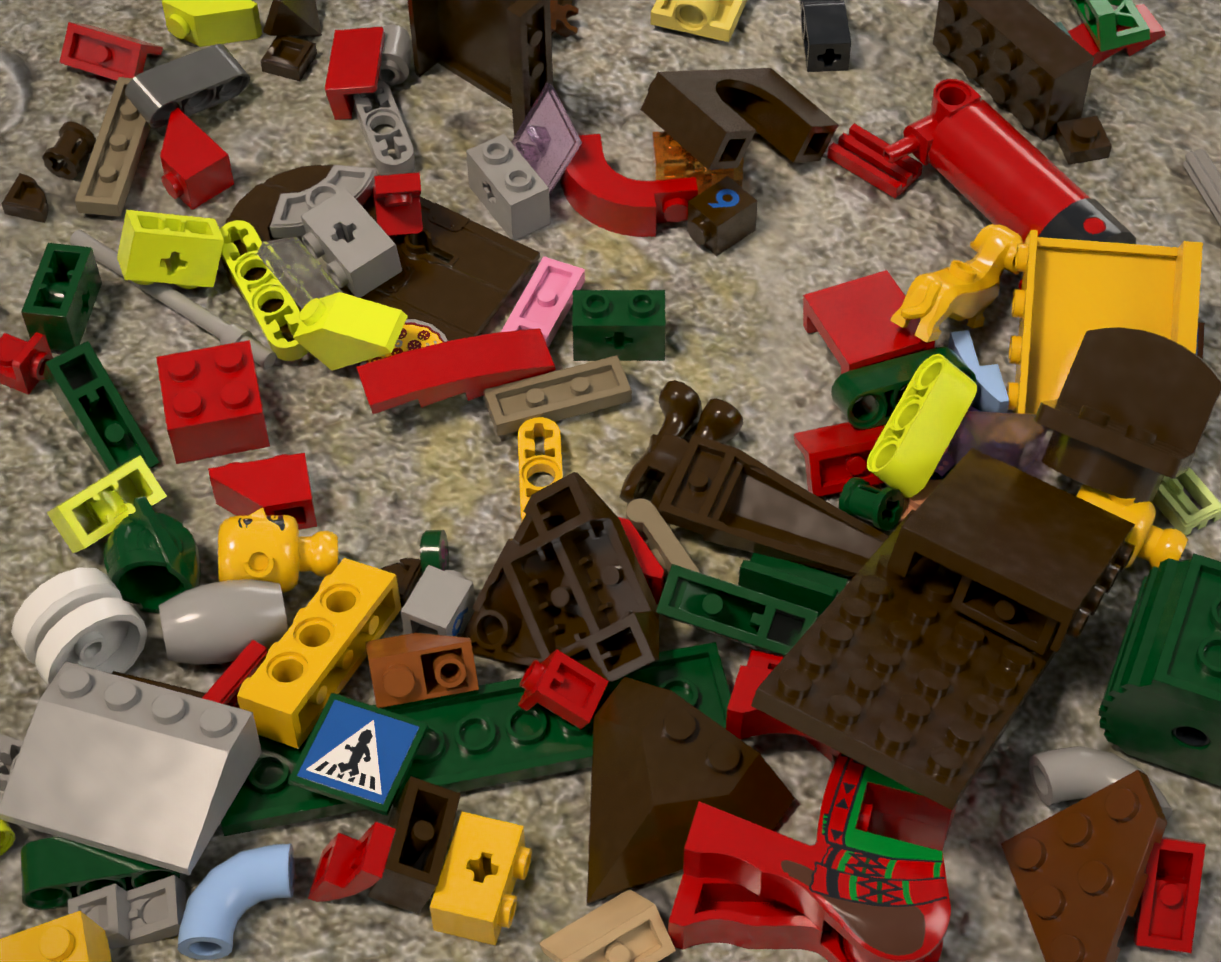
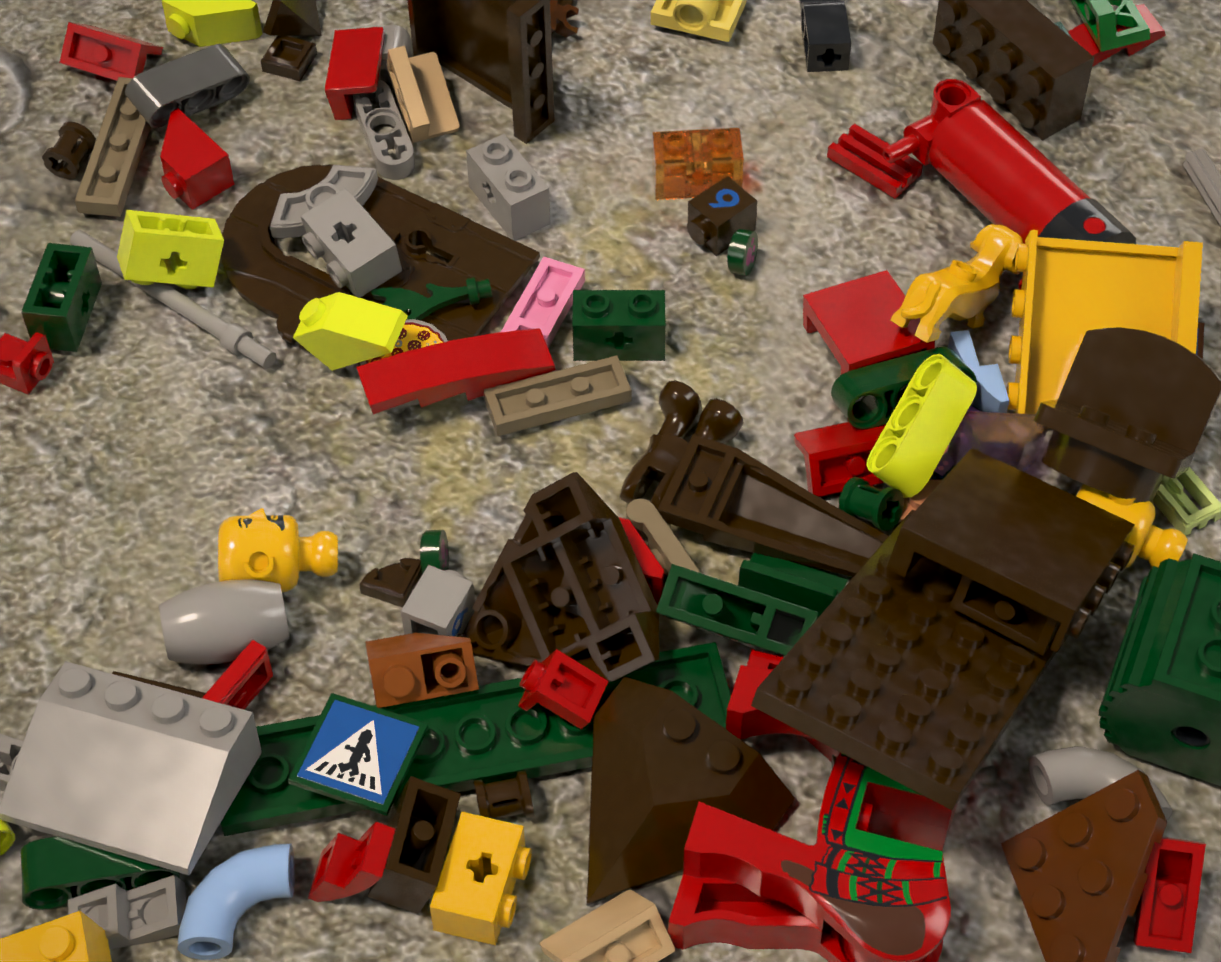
dark brown tile [1,173,48,223] -> none
white wheel [11,567,148,686] -> none
dark green slope [43,341,159,474] -> none
neon yellow brick [46,455,167,553] -> none
dark green helmet [103,496,201,613] -> none
red brick [156,340,270,464] -> none
red slope [208,453,317,530] -> none
neon yellow beam [220,220,309,361] -> none
yellow brick [237,558,401,749] -> none
clear plate [257,237,343,309] -> none
red slope [373,172,423,236] -> none
piece [511,83,582,195] -> none
yellow beam [518,417,563,523] -> none
red arch [559,134,698,237] -> none
dark brown arch [640,68,839,170] -> none
dark brown plate [1054,116,1112,165] -> none
none -> dark green piece [371,277,493,321]
none -> tan panel [387,46,460,143]
none -> dark brown bush [474,770,535,819]
none -> dark green tile [727,229,758,276]

